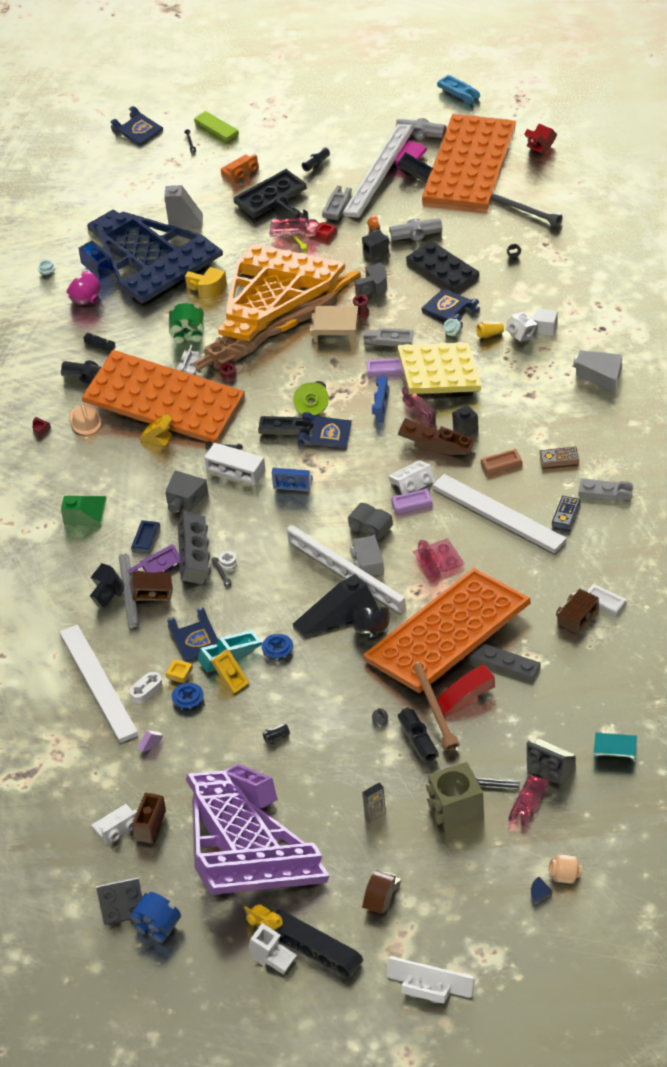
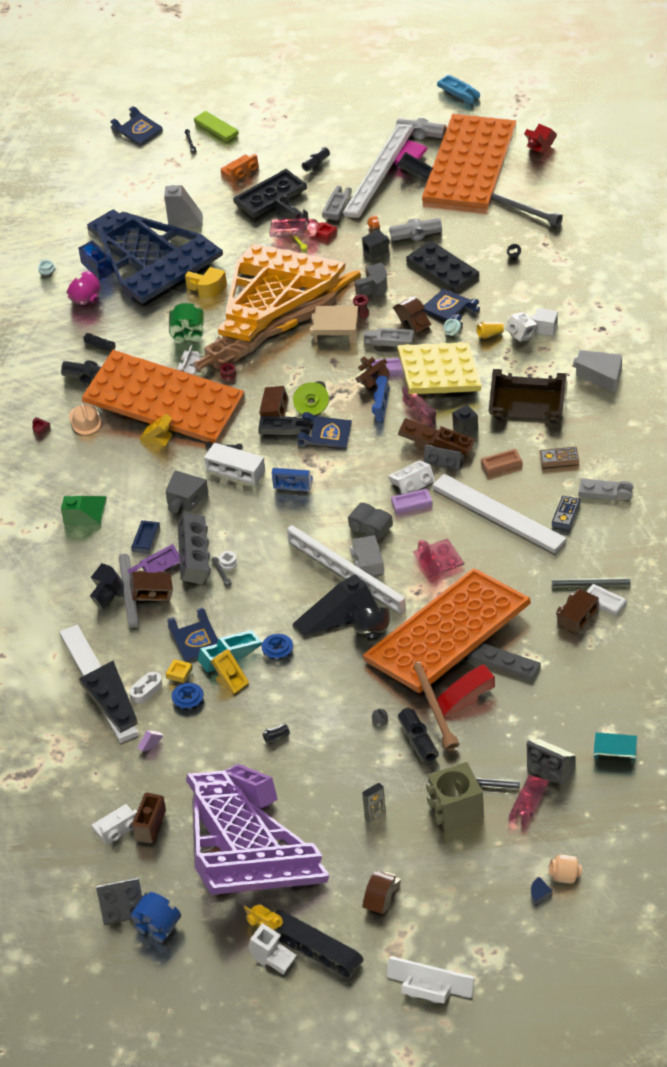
none -> black wing [79,661,138,733]
none -> reddish brown hinge [259,386,289,417]
none -> reddish brown hips [355,357,390,389]
none -> reddish brown brick [393,296,432,334]
none -> dark grey hinge [424,445,464,470]
none -> dark brown windscreen [488,369,568,423]
none -> pearl dark grey bar [551,578,631,588]

